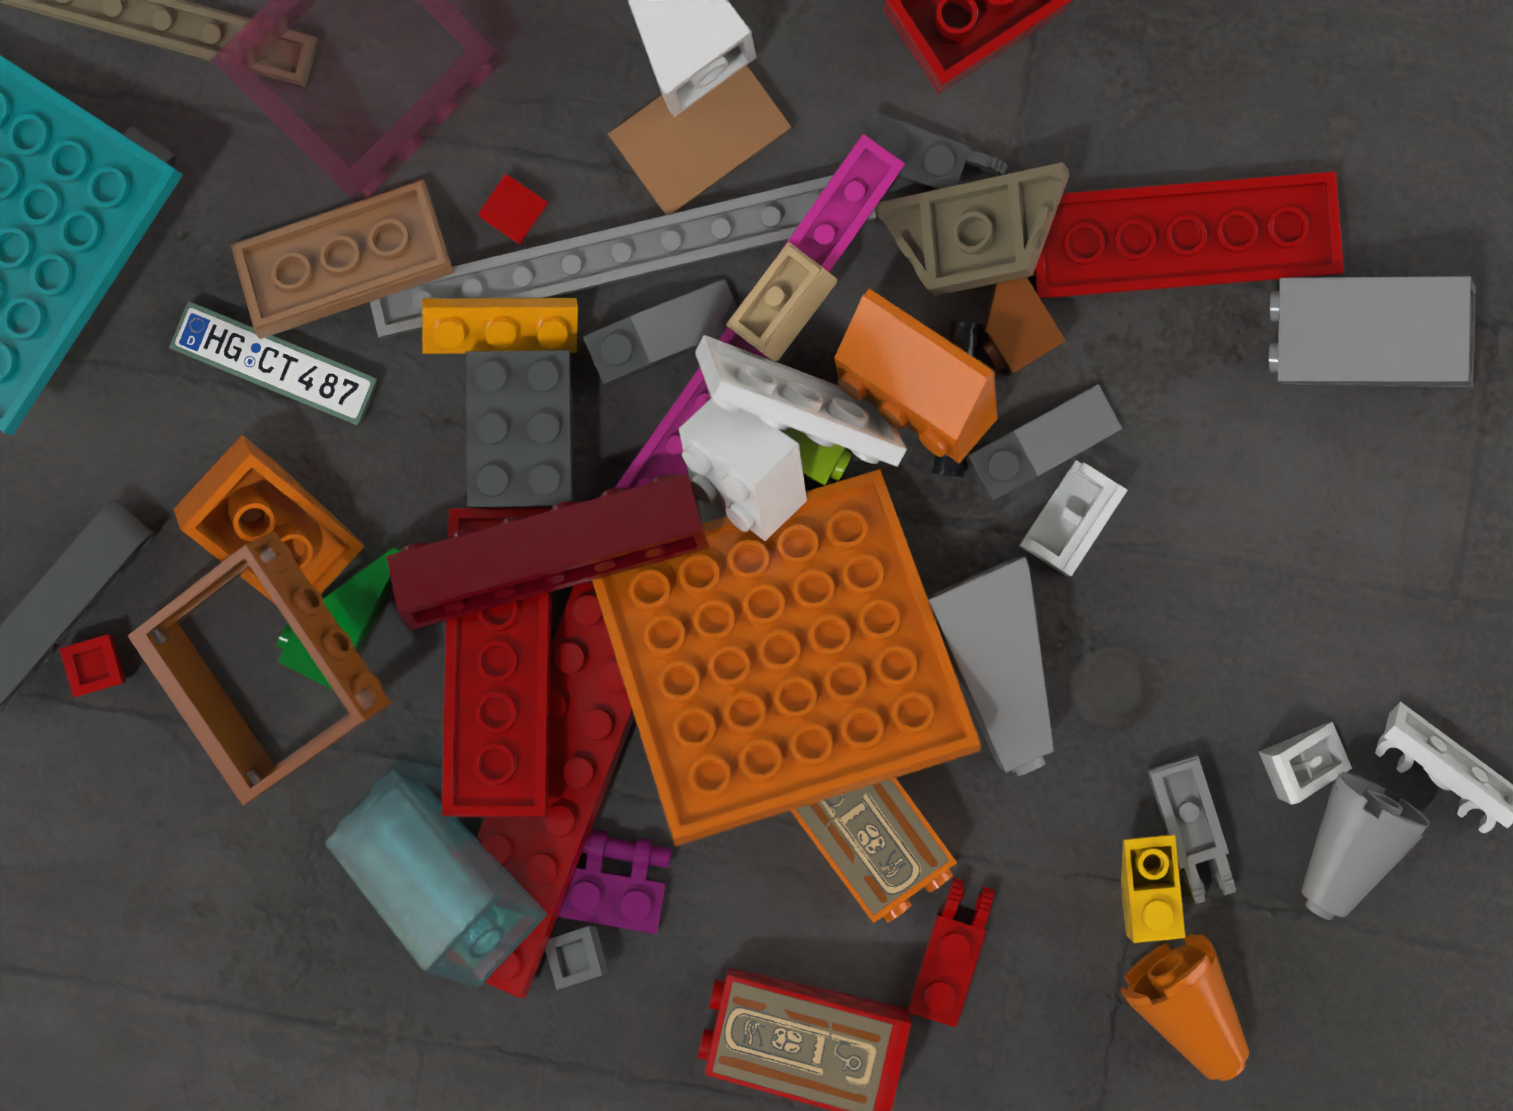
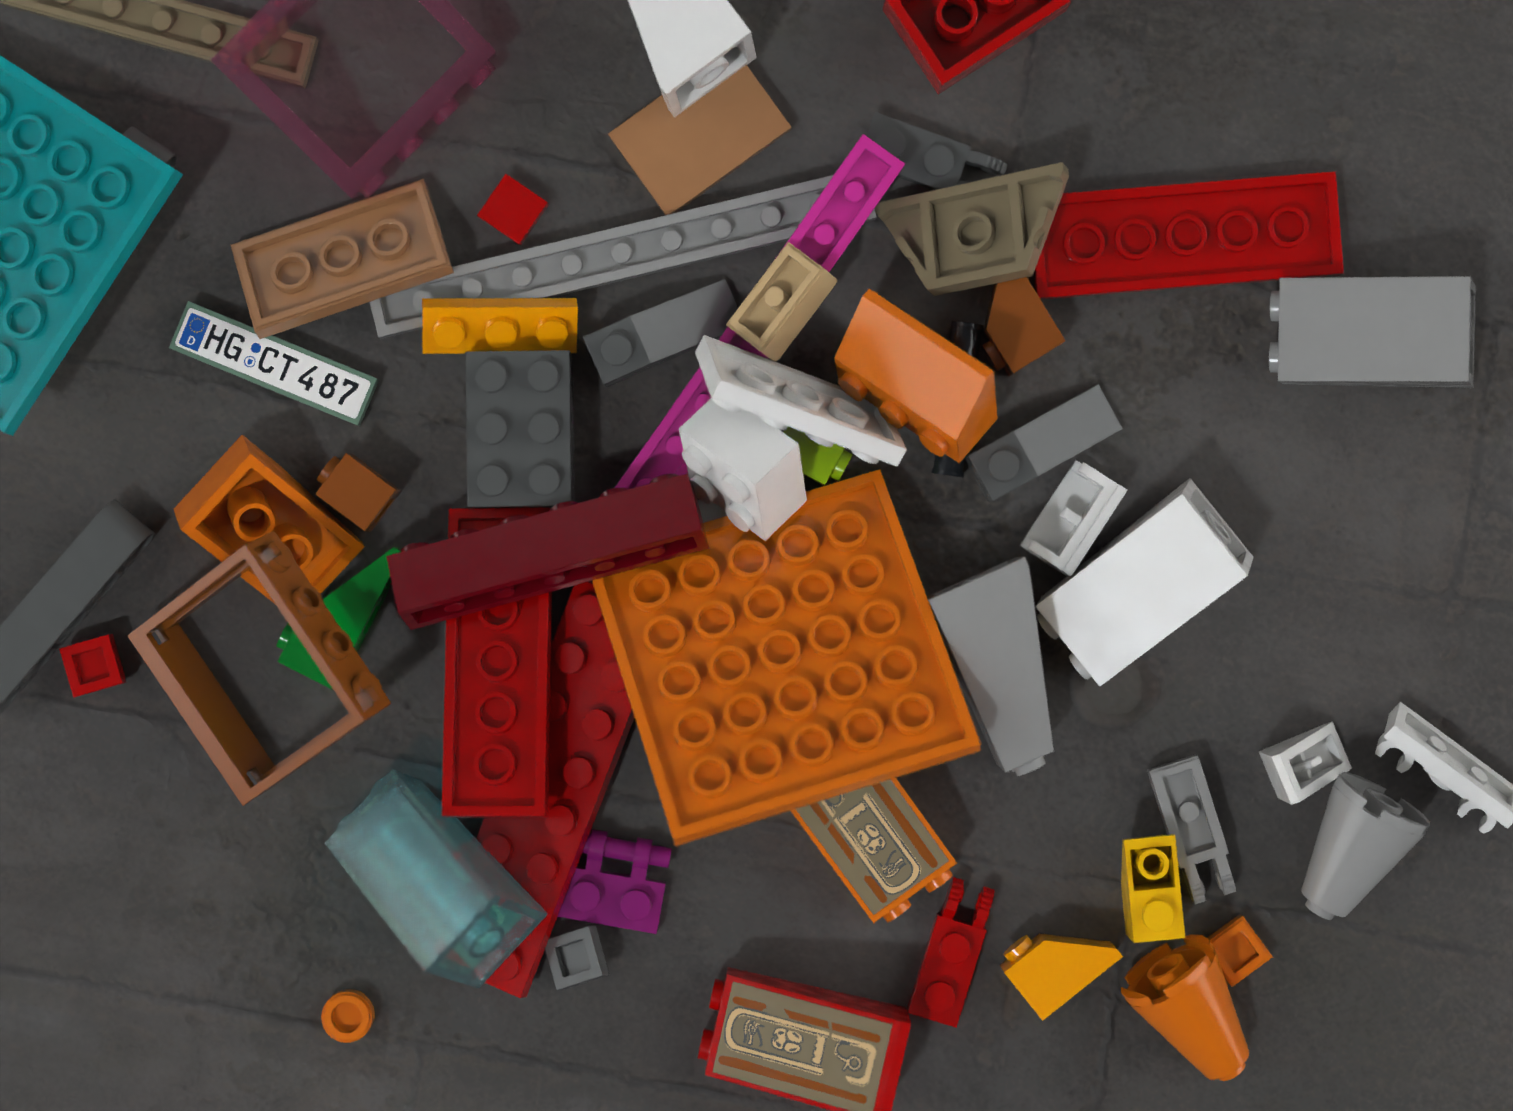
none -> dark orange brick [316,453,402,532]
none -> orange tile [321,989,375,1043]
none -> light orange slope [1000,934,1123,1021]
none -> white slope [1035,478,1253,687]
none -> orange tile [1207,914,1273,987]

